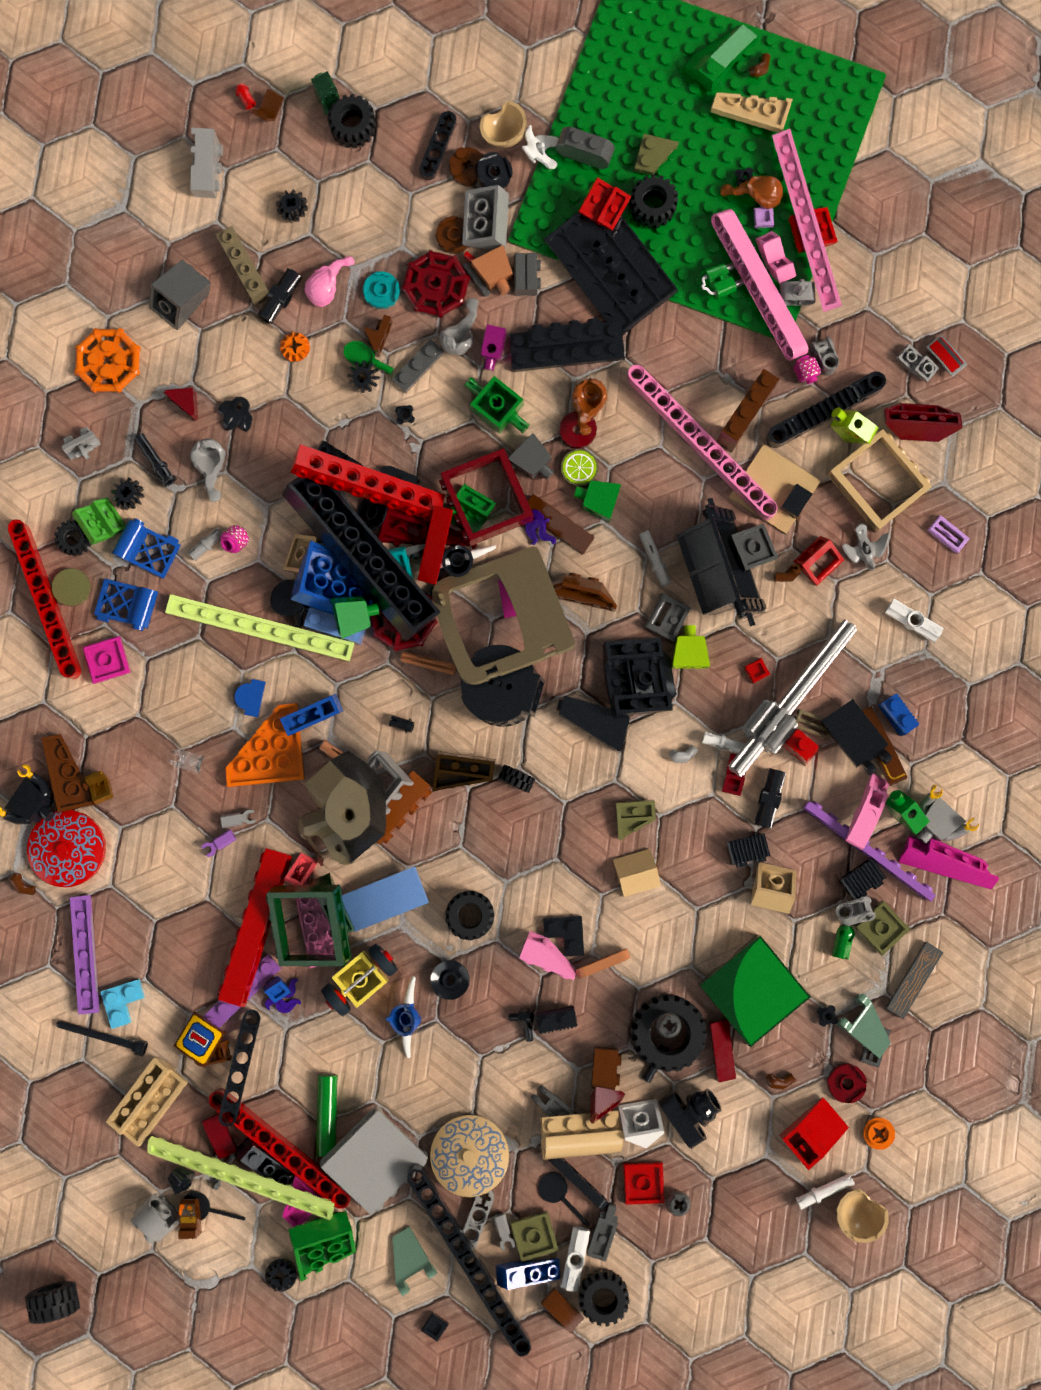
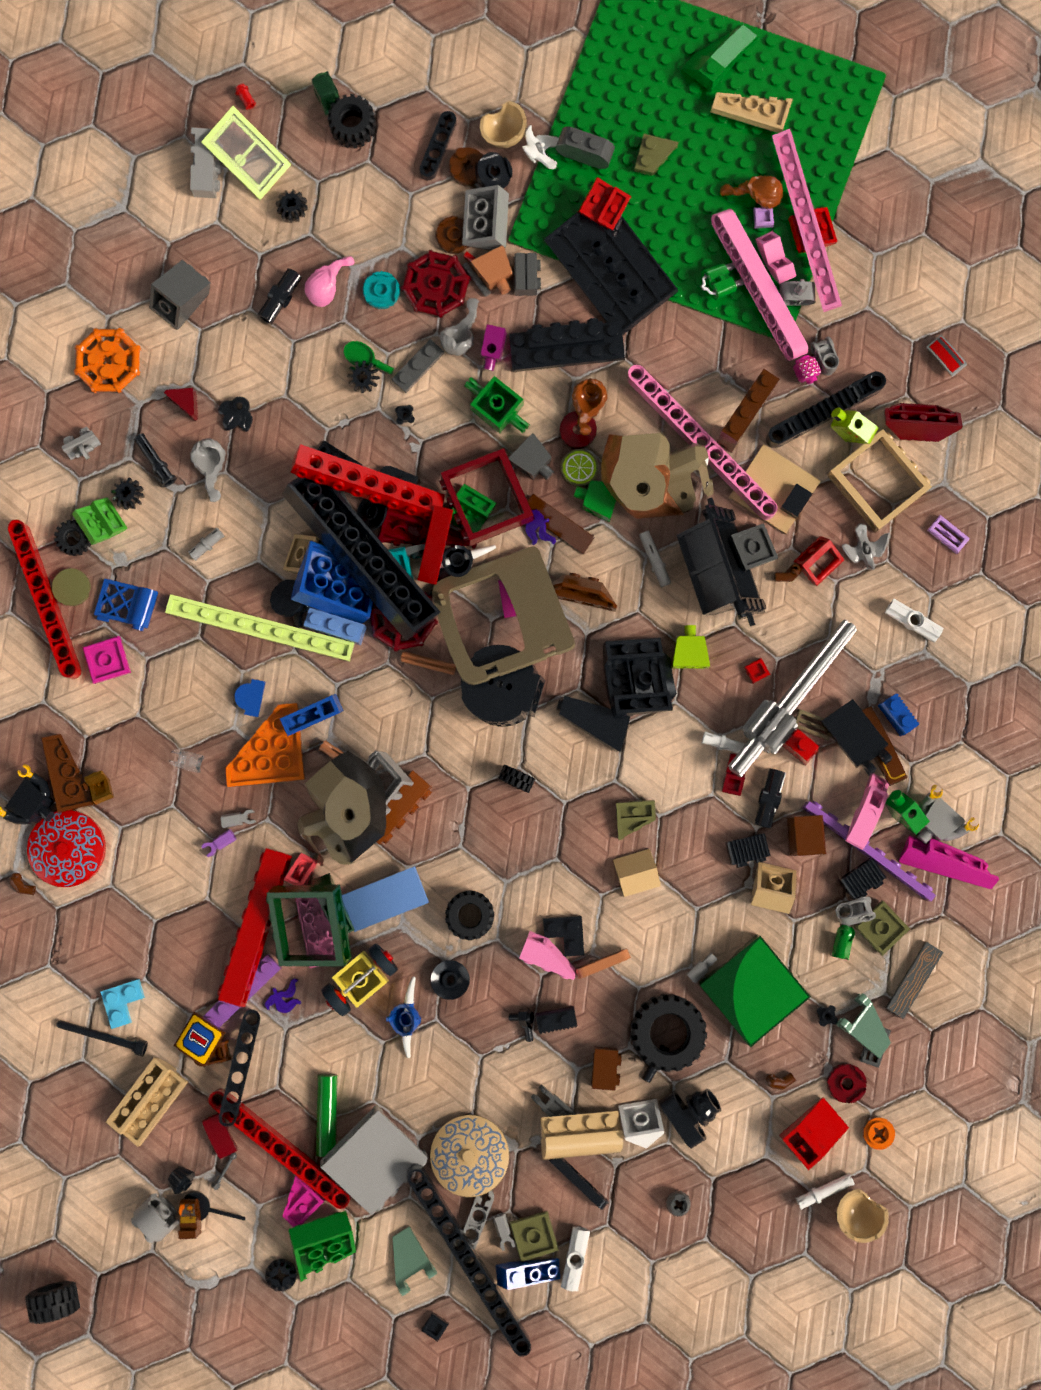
medium lavender plate [70,895,100,1015] -> none
blue piece [112,518,181,579] -> none
yellowish green plate [148,1136,335,1220] -> none
dark tan brick [216,226,269,306] -> none
dark pink head [220,525,249,553] -> none
black slope [236,1136,296,1185] -> none
reddish brown bracket [251,89,284,121] -> none
blue tile [263,976,291,1003] -> none
orange gear [280,331,310,362] -> none
torso [331,596,379,638] -> none
reddish brown slope [363,314,393,357] -> none
black pin [389,715,415,733] -> none
dark brown wedge [432,751,496,792] -> none
black piece [538,1172,590,1227] -> none
reddish brown slope [540,1288,584,1333] -> none
black tyre [579,1269,630,1327] -> none
dark grey hinge [587,1202,618,1262] -> none
dark red slope [590,1087,625,1124] -> none
red tile [623,1162,665,1205] -> none
black tyre [630,175,678,229] -> none
dark grey plate [643,593,691,642] -> none
dark grey piece [656,1012,681,1038] -> none
light grey arm [669,744,698,763] -> none
dark red slope [709,1020,736,1083] -> none
black plate [735,167,753,186] -> none
reddish brown arm [749,53,770,77] -> none
light grey slope [895,344,939,382] -> none
none -> clear door [201,106,291,200]
none -> dark tan piece [601,431,714,519]
none -> light grey bar [686,953,717,984]
none -> reddish brown slope [787,815,826,856]

